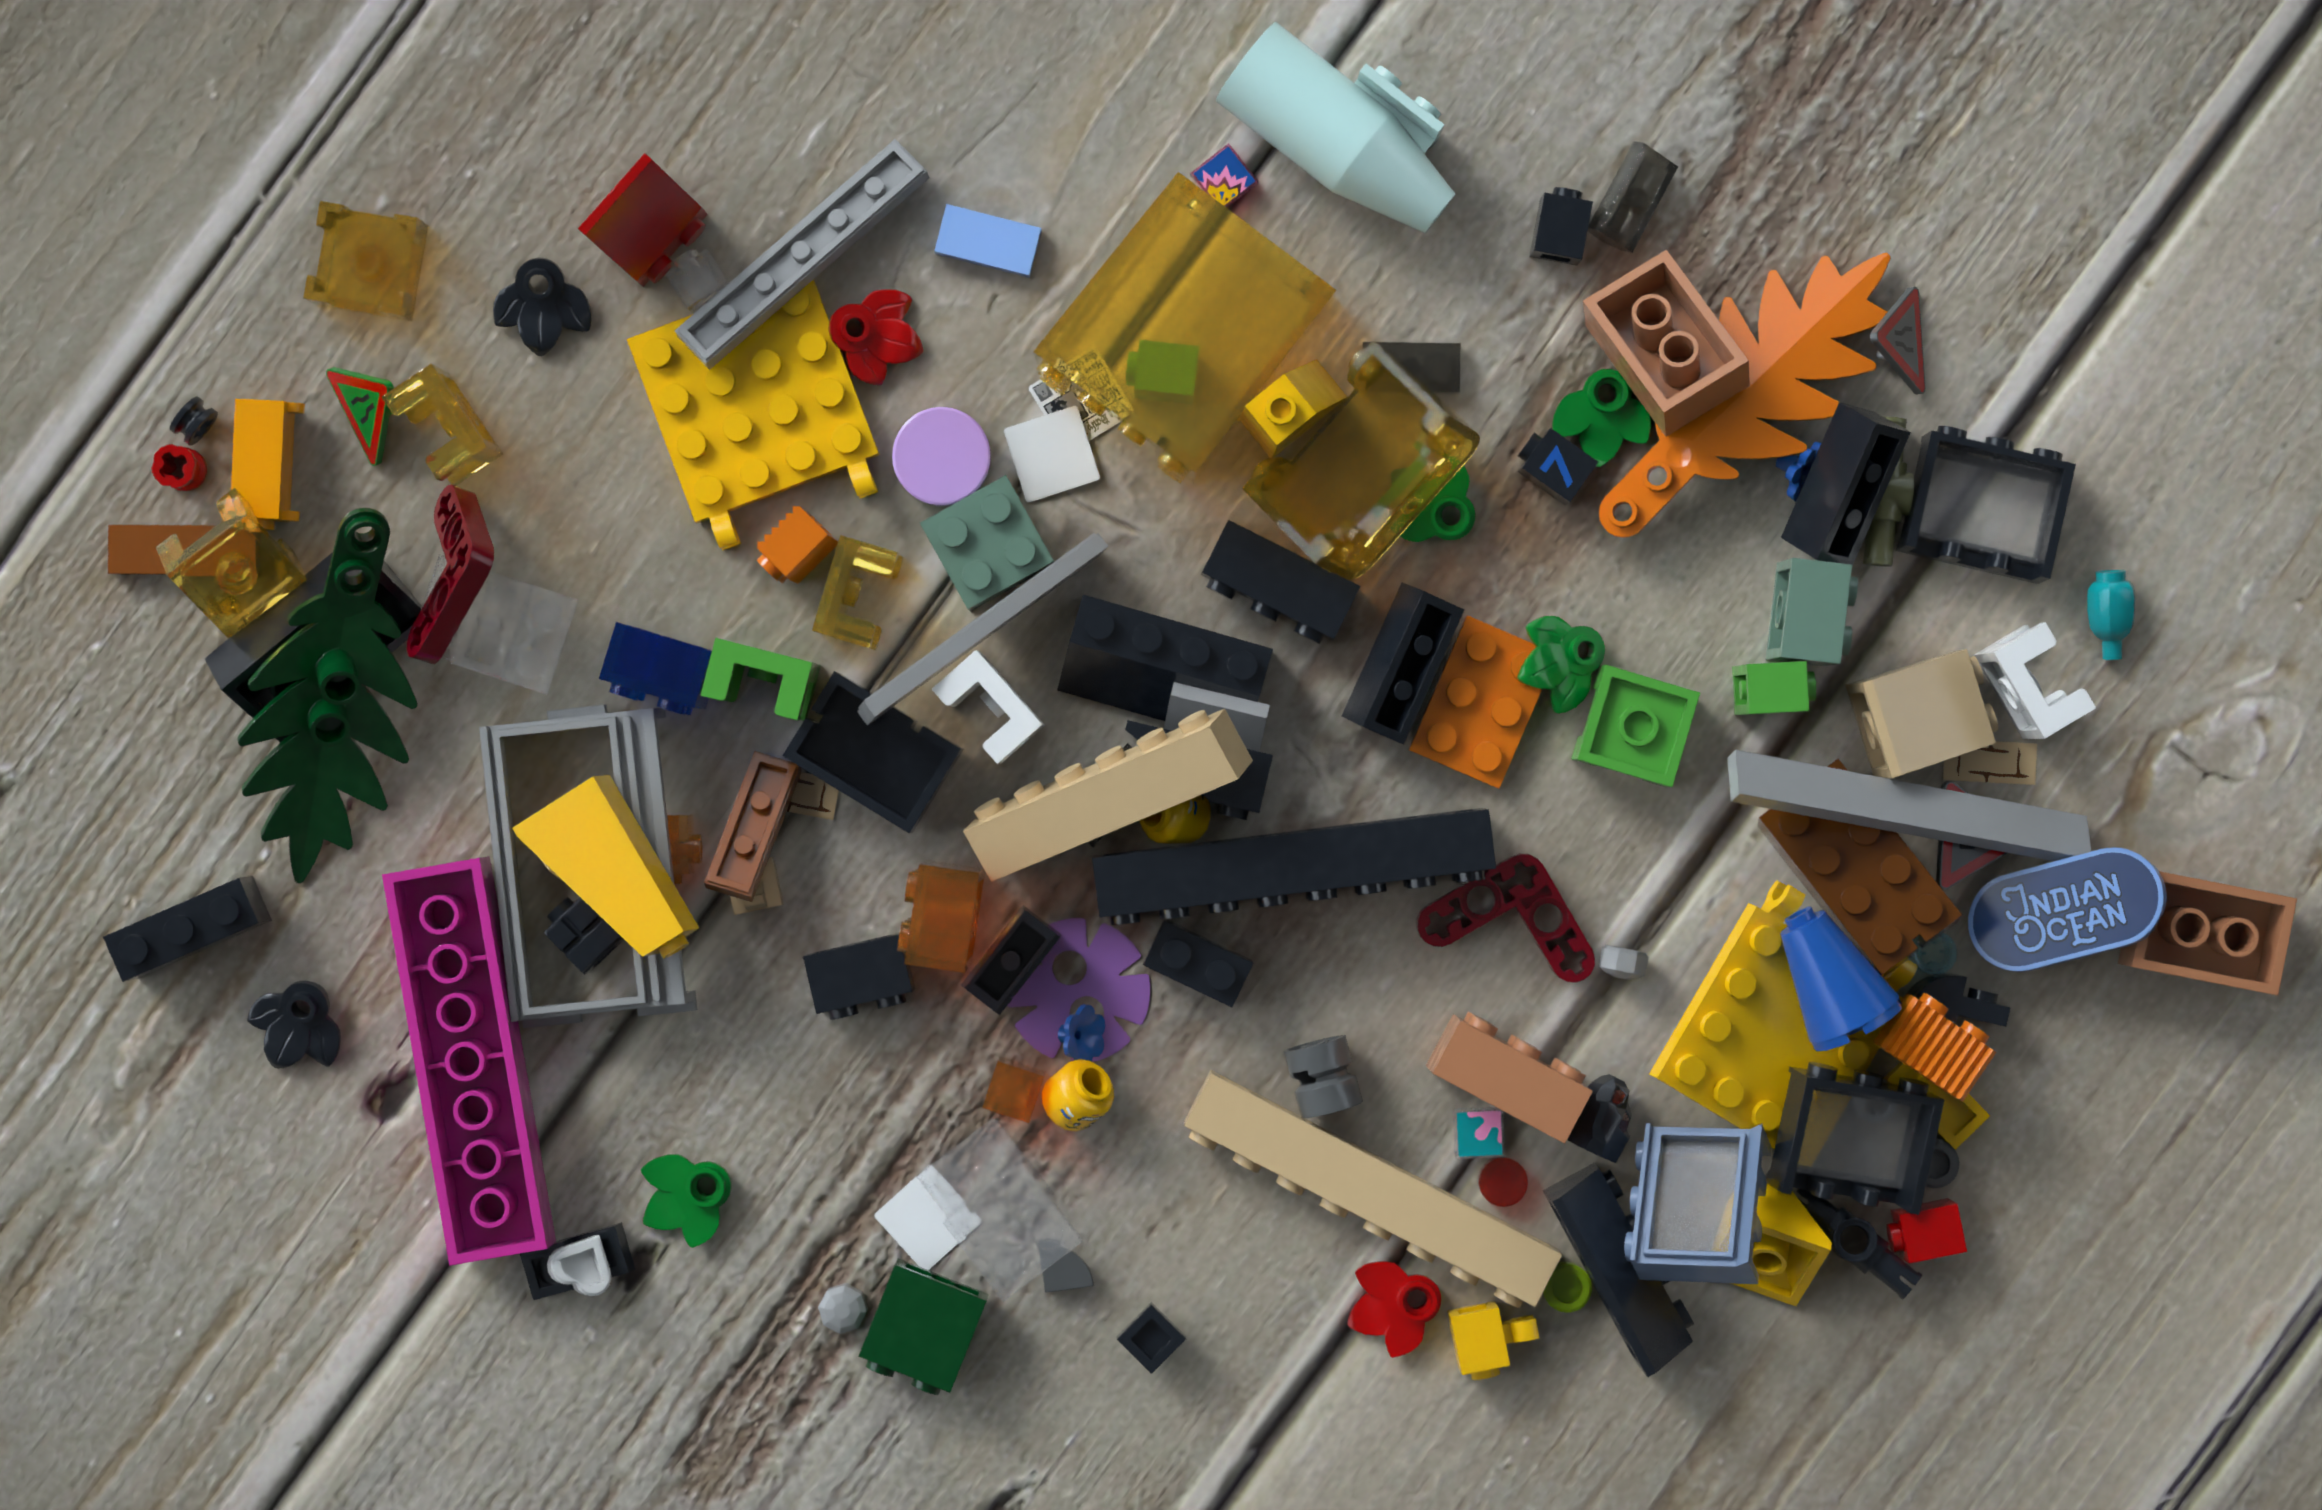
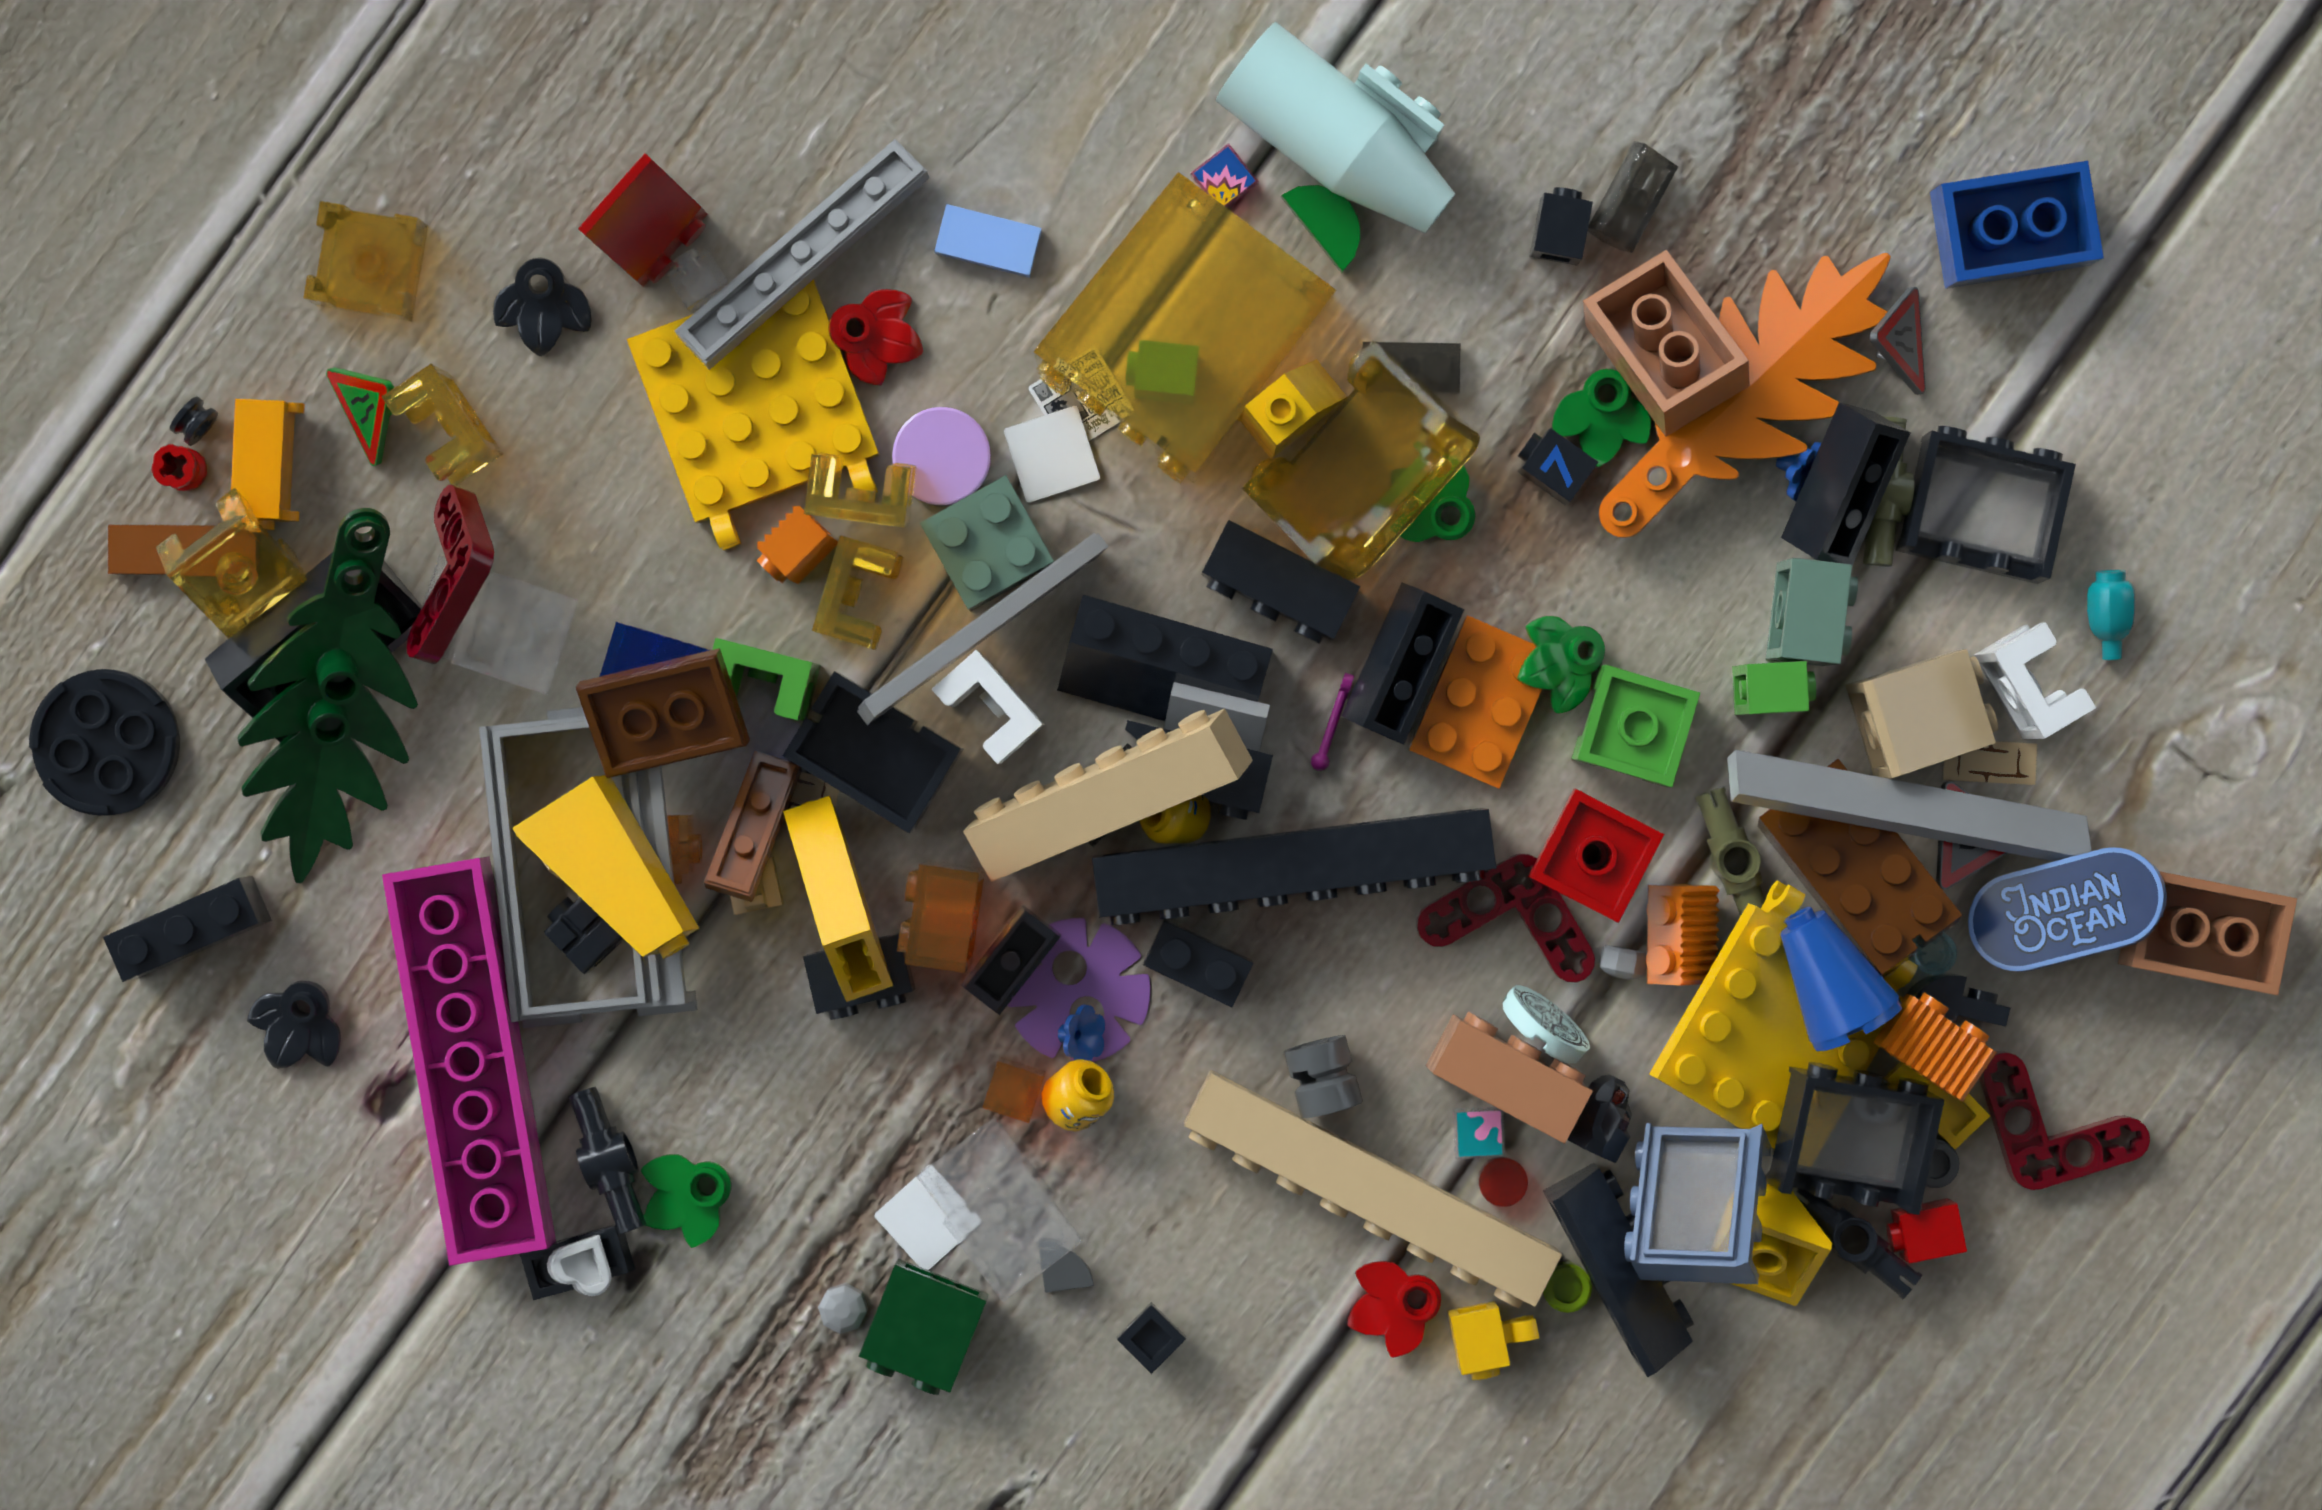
none -> black tile [29,669,180,816]
none -> black pin [568,1087,647,1235]
none -> reddish brown tile [575,648,750,778]
none -> yellow slope [783,795,893,1002]
none -> clear yellow panel [804,452,917,527]
none -> green tile [1281,185,1361,274]
none -> magenta hinge [1310,672,1354,772]
none -> light aqua tile [1502,985,1590,1064]
none -> red plant [1528,788,1665,923]
none -> orange brick [1646,884,1720,986]
none -> olive pin [1695,786,1765,917]
none -> blue brick [1930,161,2104,289]
none -> dark red beam [1979,1051,2150,1190]

